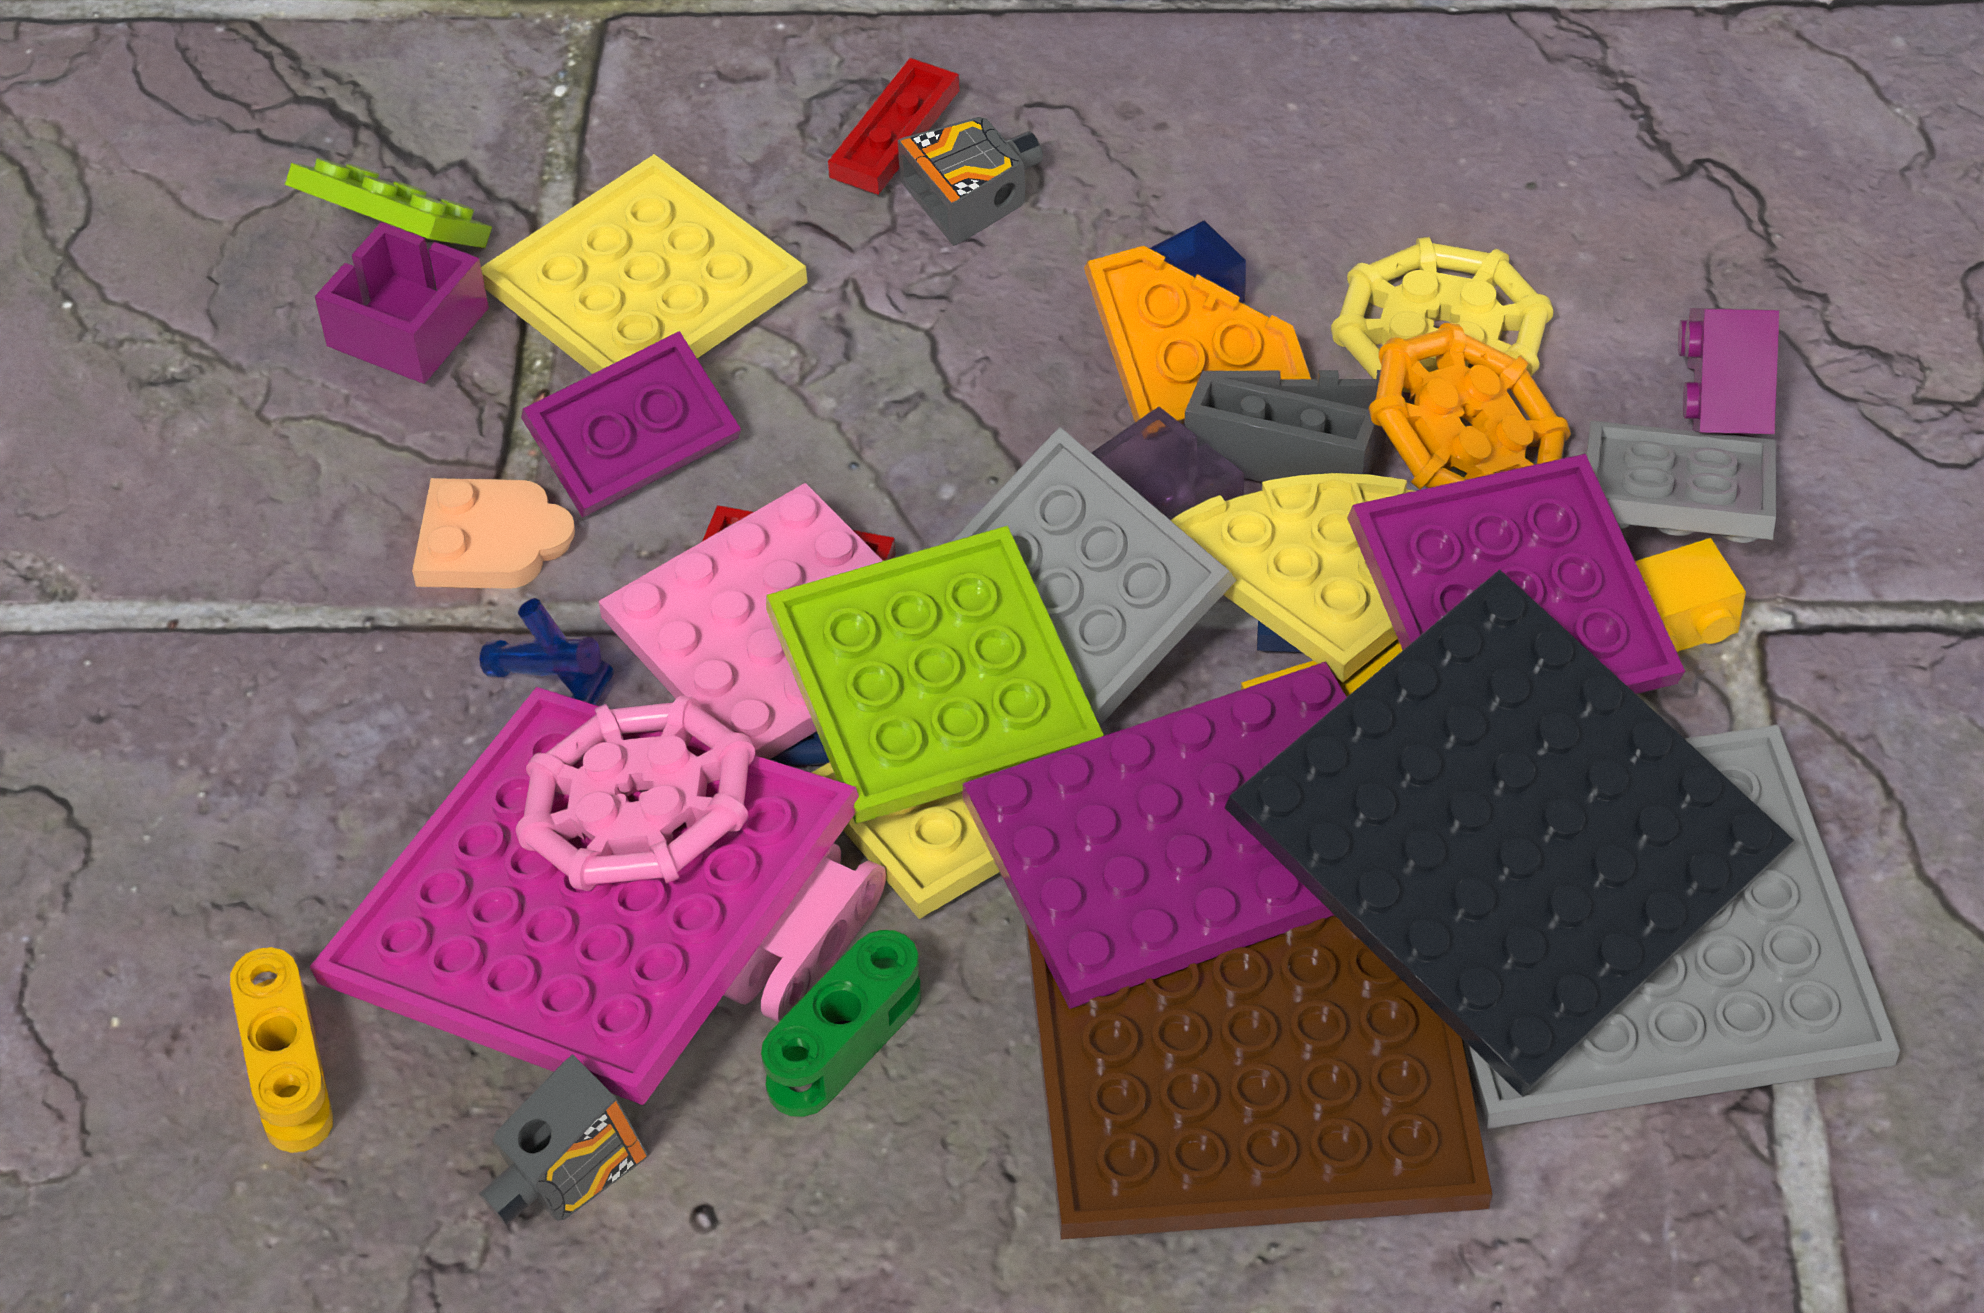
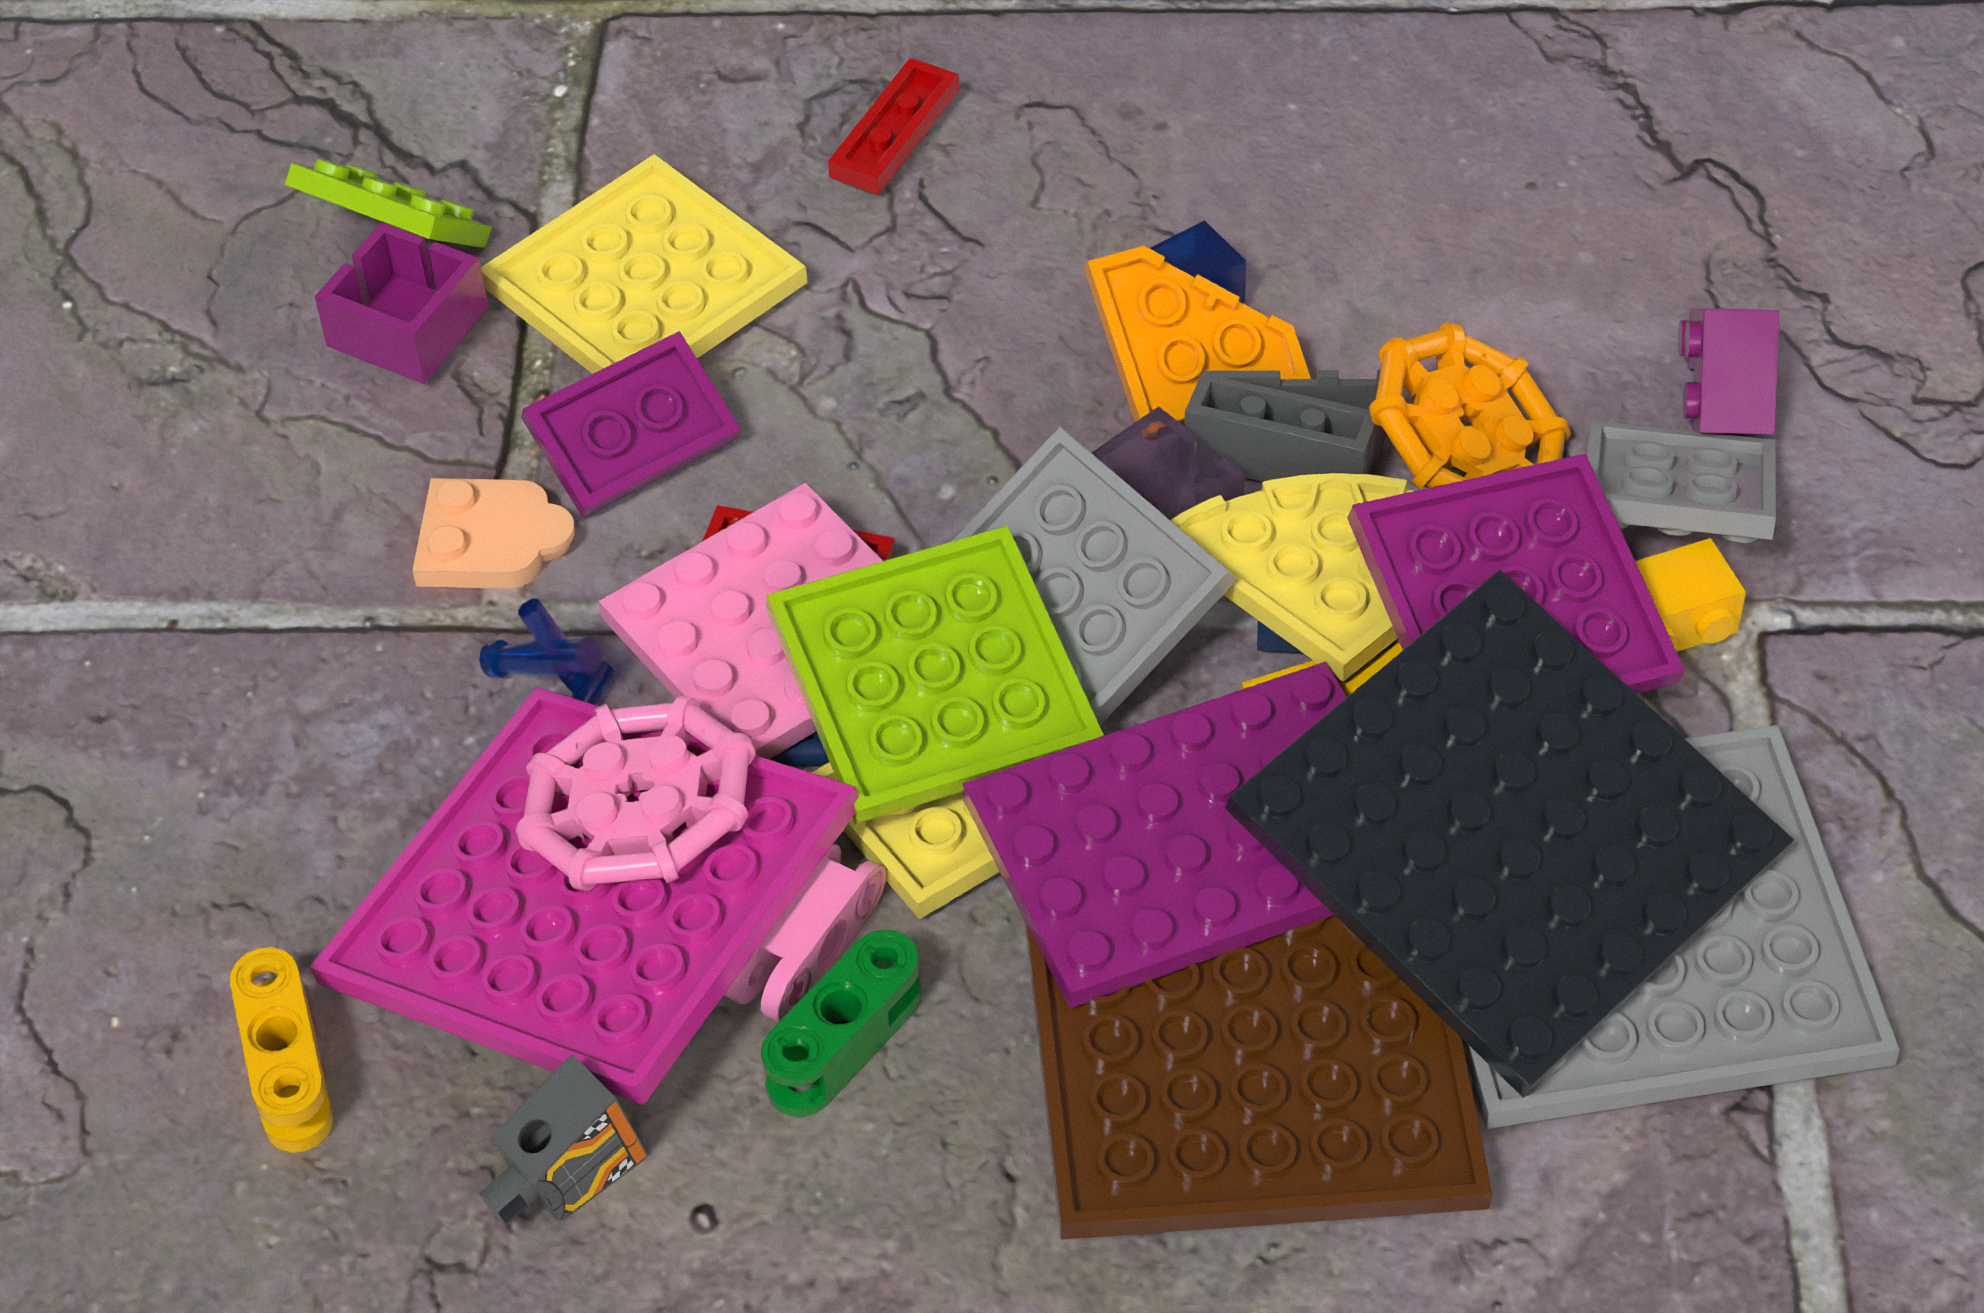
dark grey torso [898,117,1043,246] -> none
light yellow plate [1331,237,1553,393] -> none

